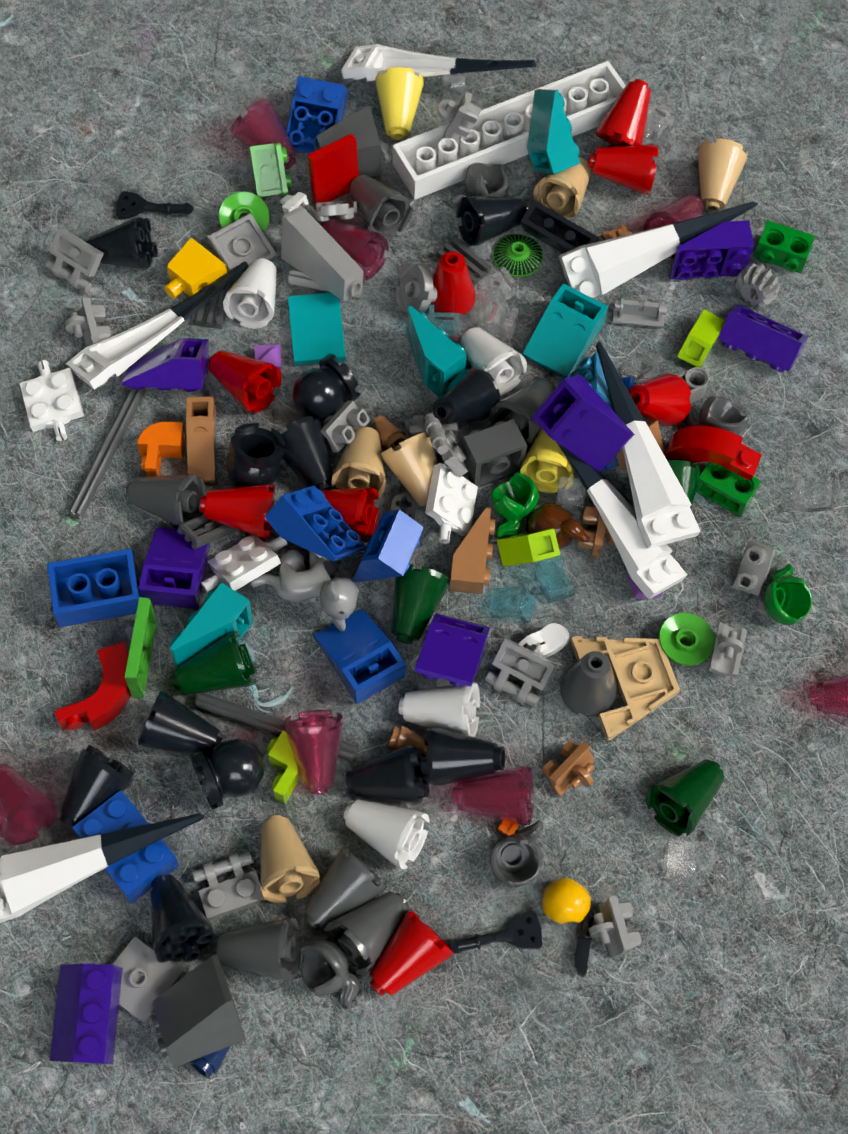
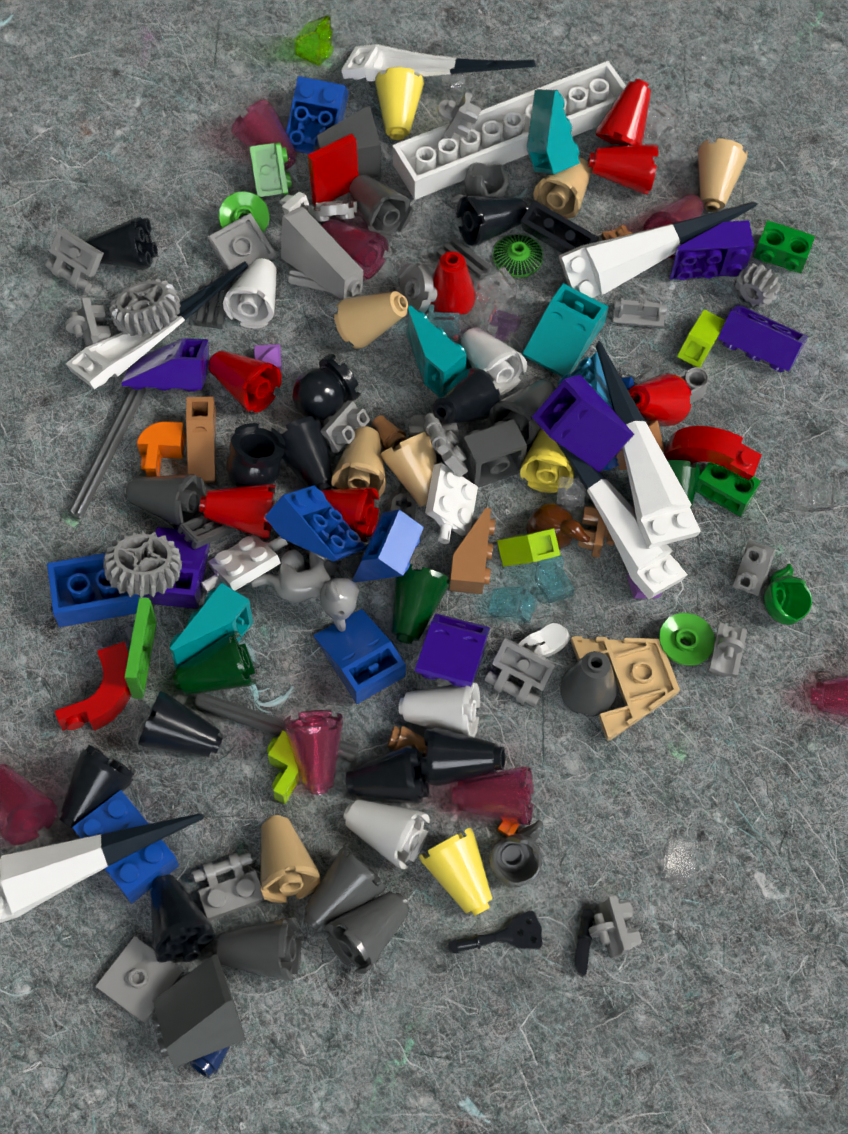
white plate [20,360,84,441] -> none
dark purple slope [50,964,123,1064] -> none
black piece [116,191,194,220] -> none
yellow torso [164,238,227,299] -> none
black tile [190,739,264,810] -> none
teal tile [288,293,346,366] -> none
dark grey hair [300,940,360,1009] -> none
red cone [370,909,454,996] -> none
green hair [491,472,539,539] -> none
yellow hair [541,878,591,925] -> none
medium nougat hips [542,741,595,797] -> none
dark green cone [645,759,724,836] -> none
dark grey hair [684,396,749,435] -> none
none -> light grey gear [103,530,182,599]
none -> light grey gear [109,279,181,336]
none -> clear neon green slope [295,15,333,66]
none -> tan cone [334,291,408,349]
none -> light yellow cone [418,827,492,916]
none -> clear purple tile [490,310,522,341]

